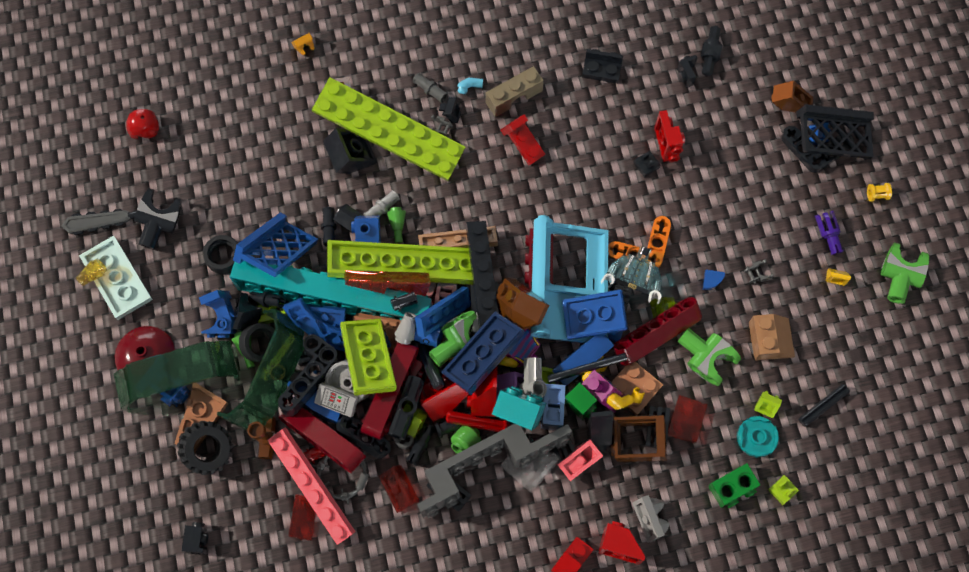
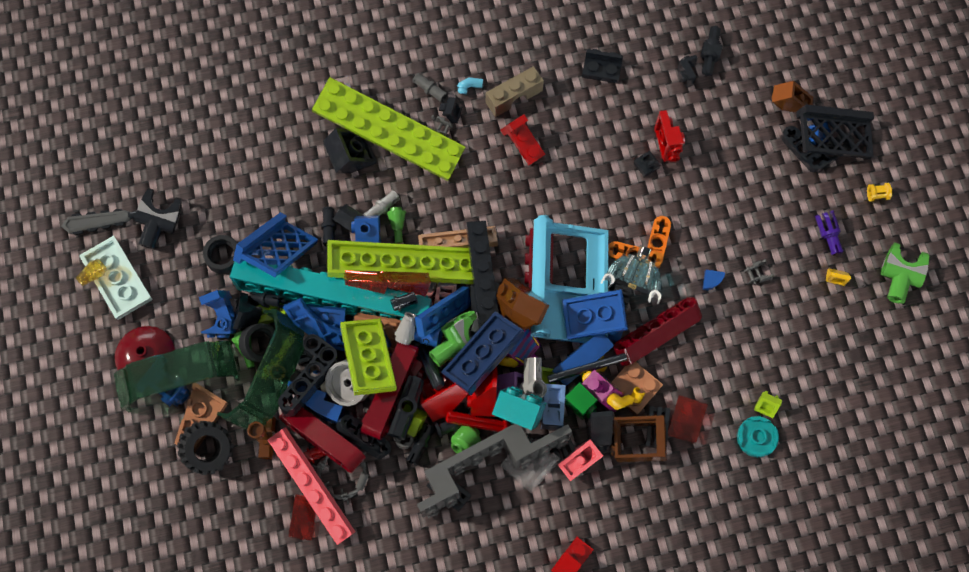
red helmet [126,109,159,140] -> none
black brick [181,522,209,555] -> none
light orange tile [291,33,314,55] -> none
light grey tile [314,383,359,417] -> none
clear red slope [379,465,419,513] -> none
red slope [598,521,645,565] -> none
light grey tile [632,495,670,543] -> none
clear neon green slope [650,297,675,318] -> none
bright green connector [678,328,741,386] -> none
green brick [708,463,760,508] -> none
medium nougat slope [749,314,795,361] -> none
lime tile [768,475,799,505] -> none
black axle [798,384,850,427] -> none

